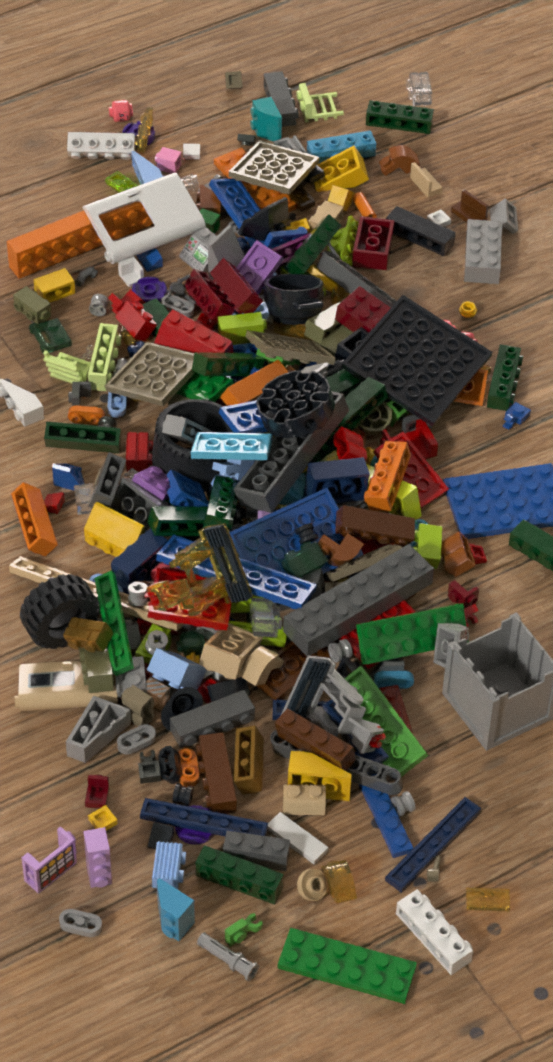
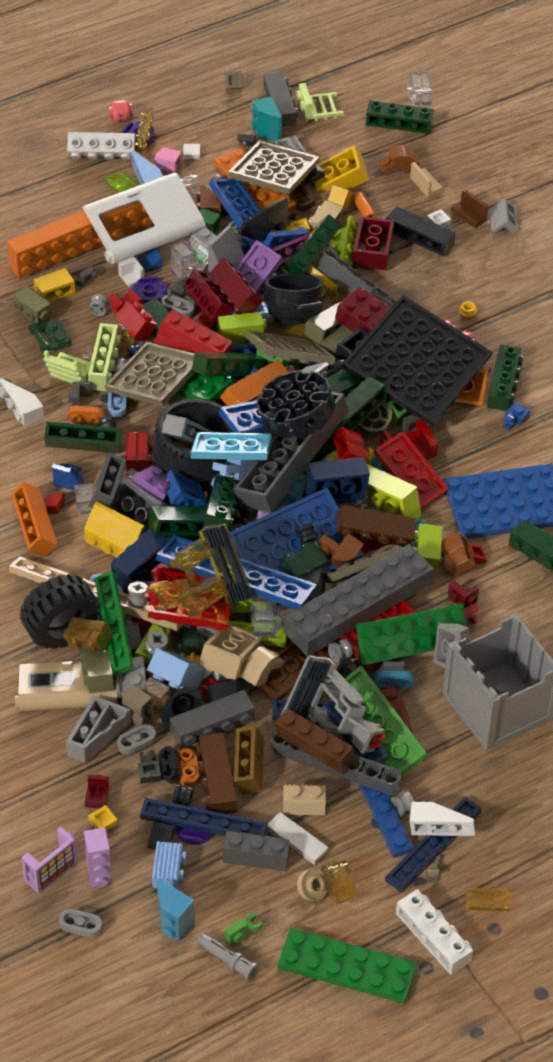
dark green brick [195,845,284,905] -> none
yellow slope [288,751,352,802] -> none
dark azure brick [307,130,376,164] -> none
orange brick [364,441,411,511] -> none
light grey brick [464,219,502,284] -> none
none -> clear brick [171,240,197,284]
none -> white slope [410,802,475,836]

